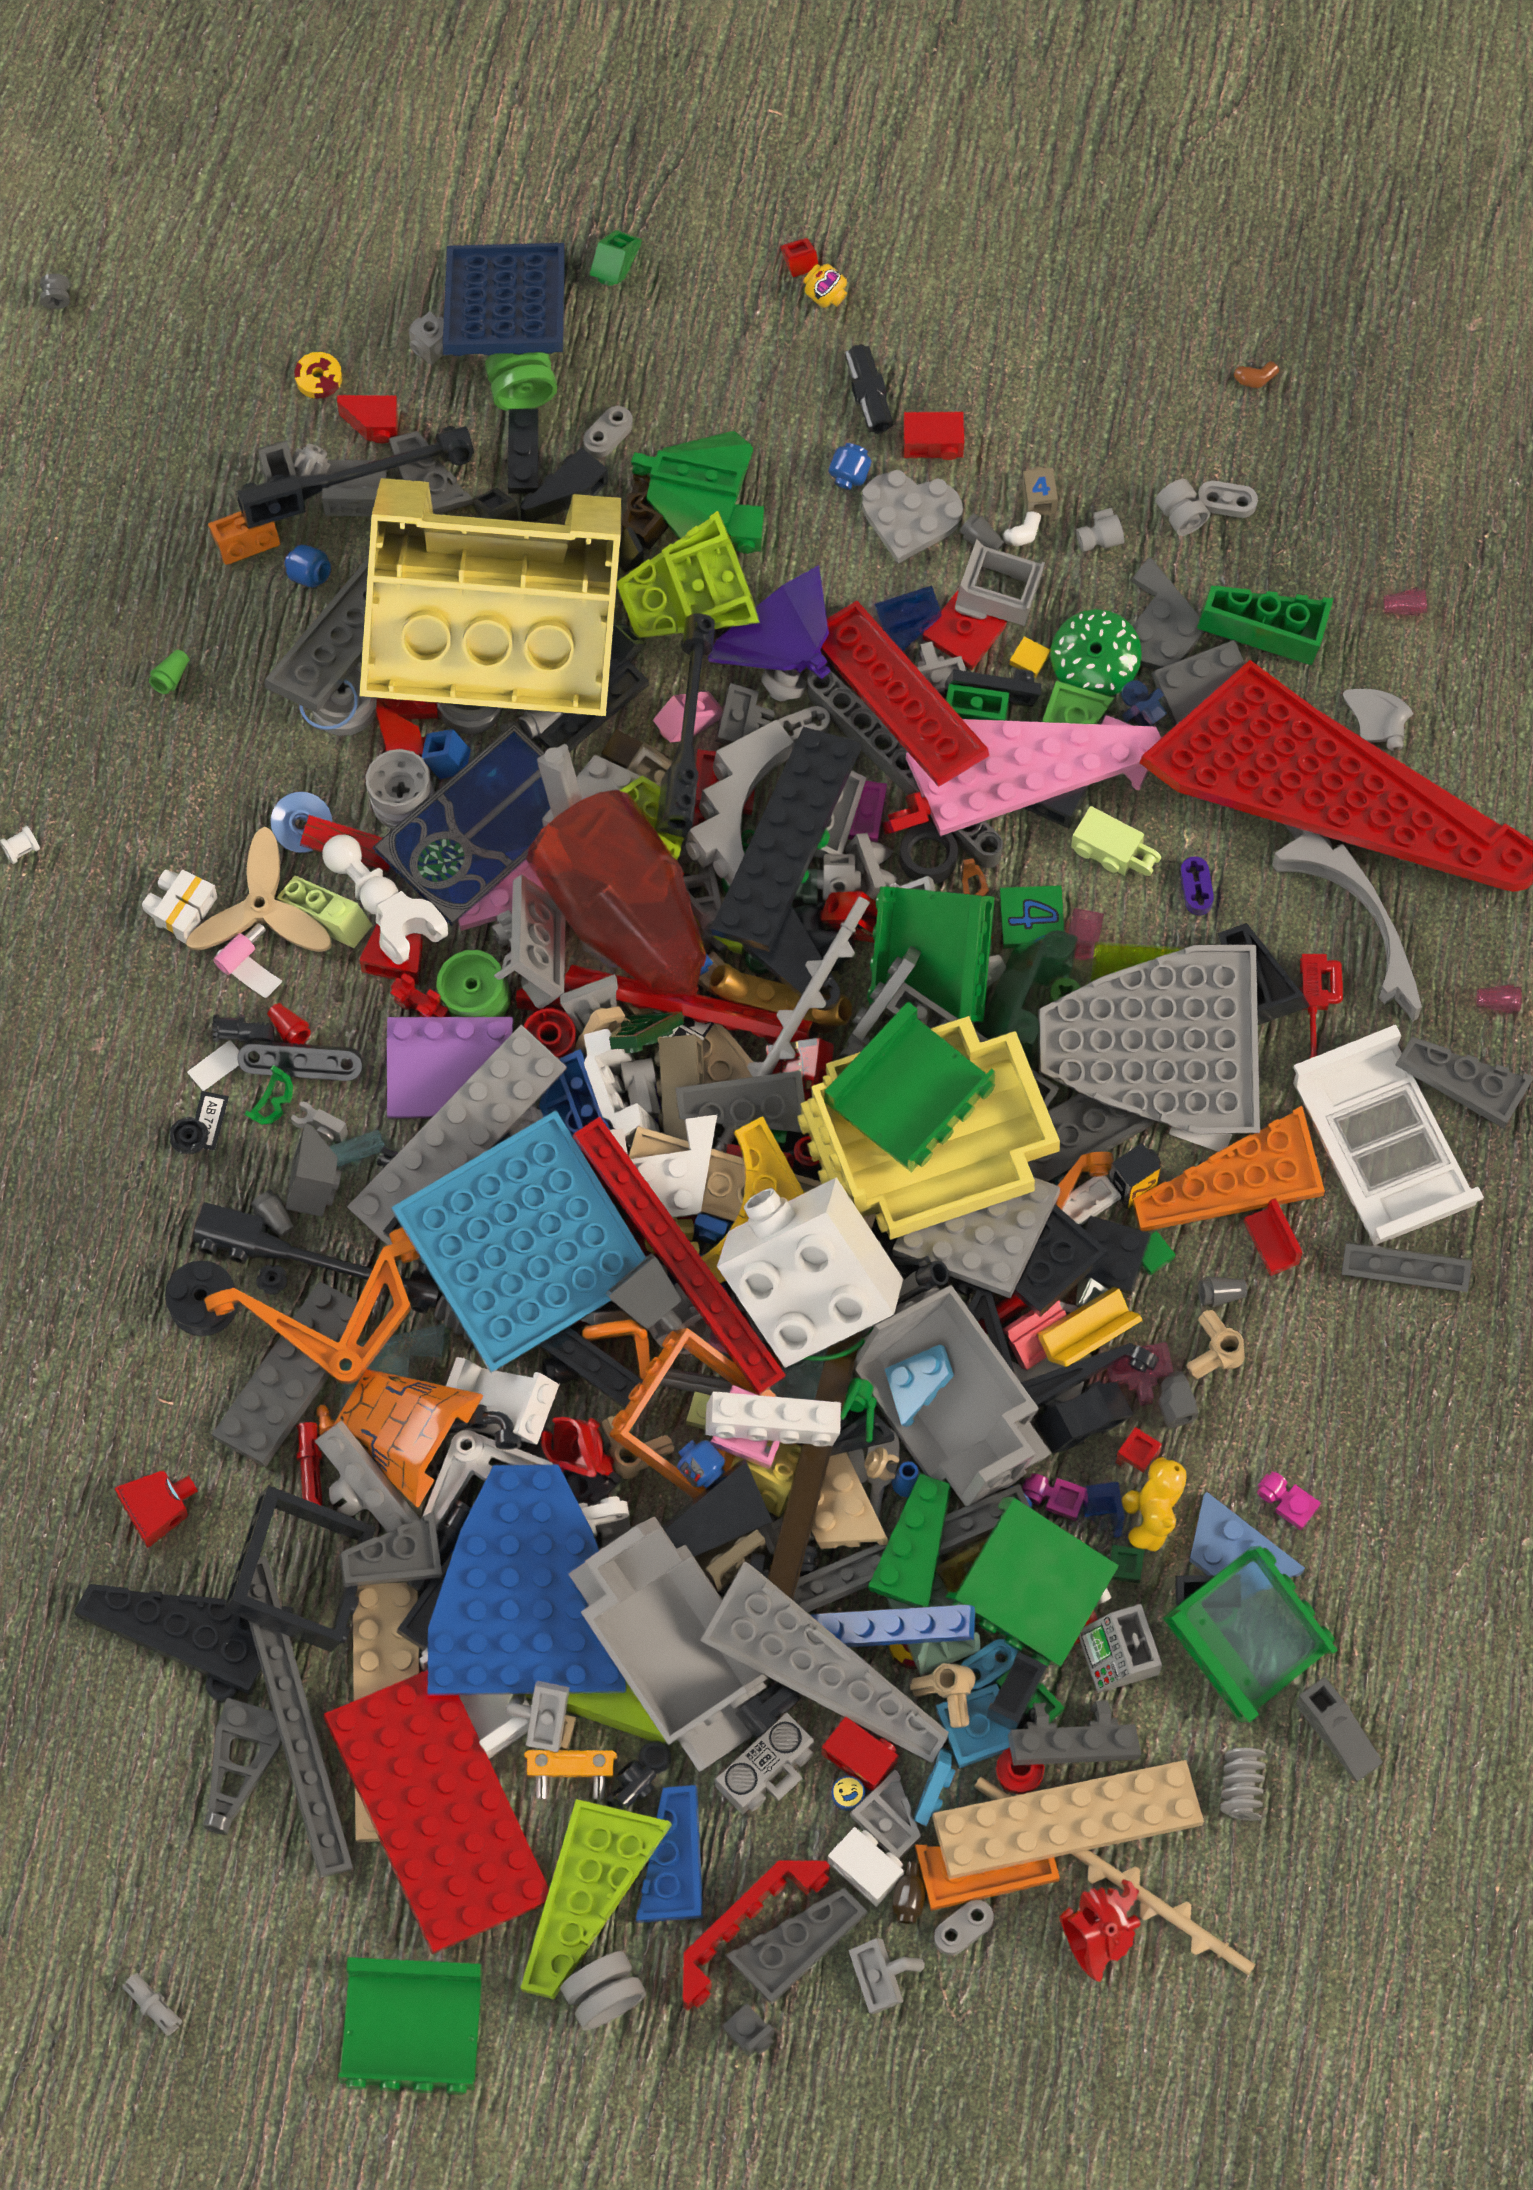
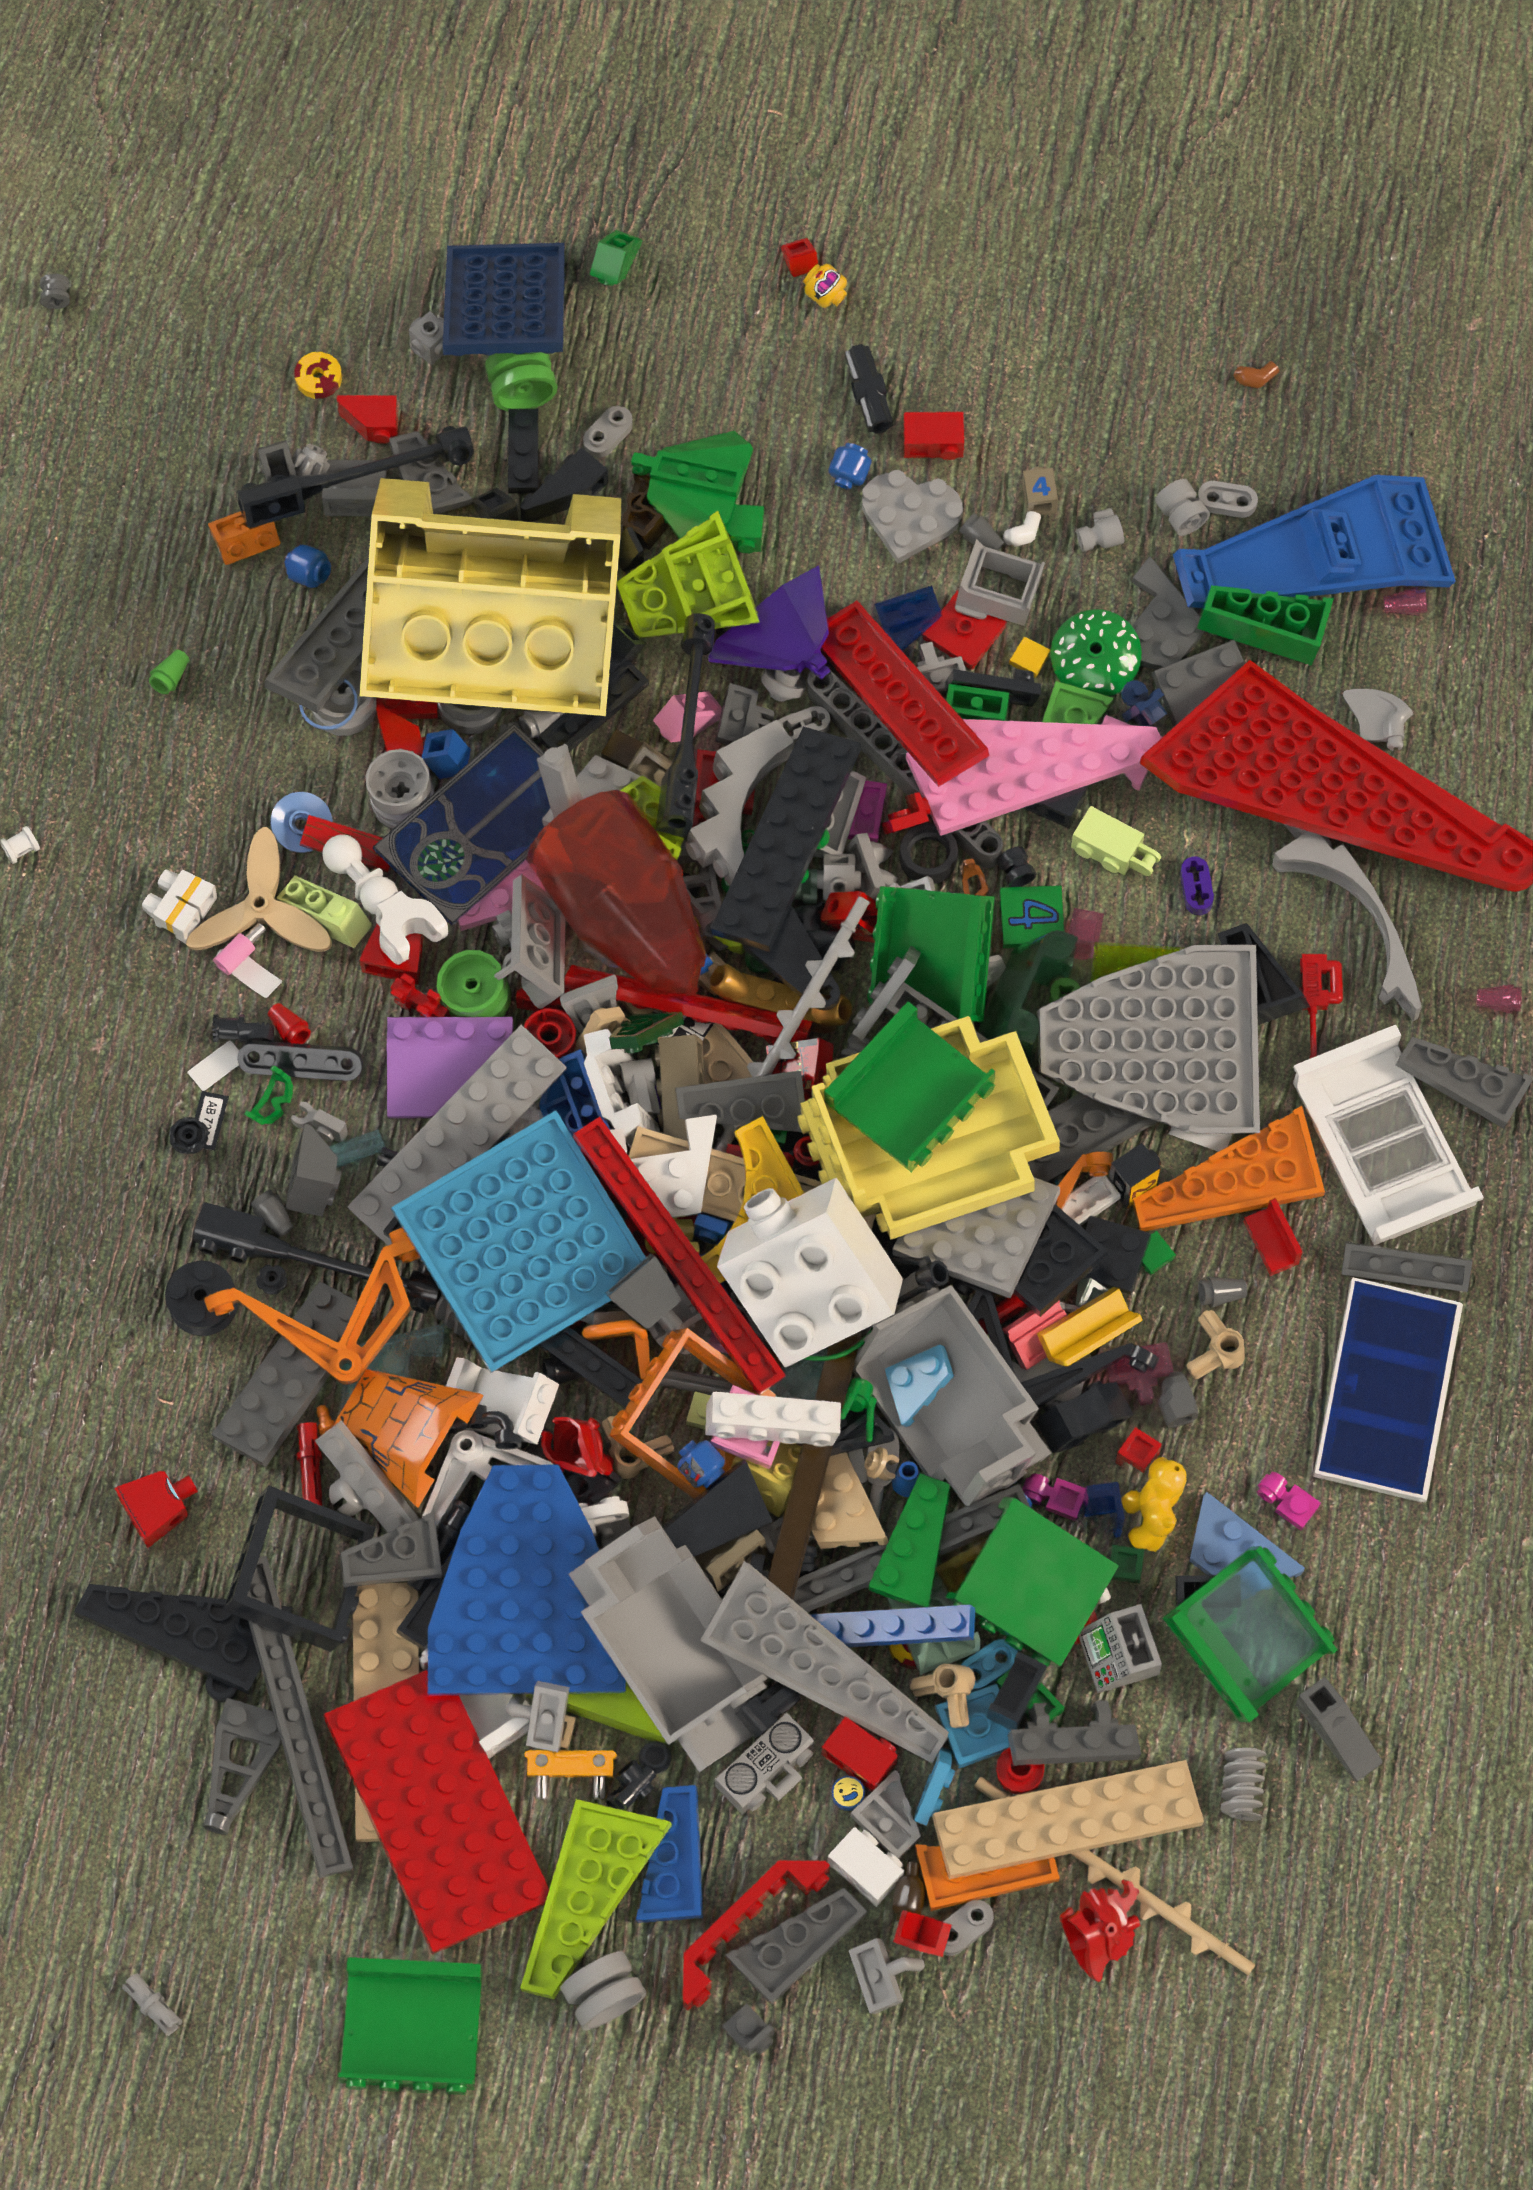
none -> red panel [893,1910,952,1957]
none -> black wheel [997,846,1037,887]
none -> blue wing [1173,475,1456,608]
none -> clear blue door [1313,1277,1463,1502]

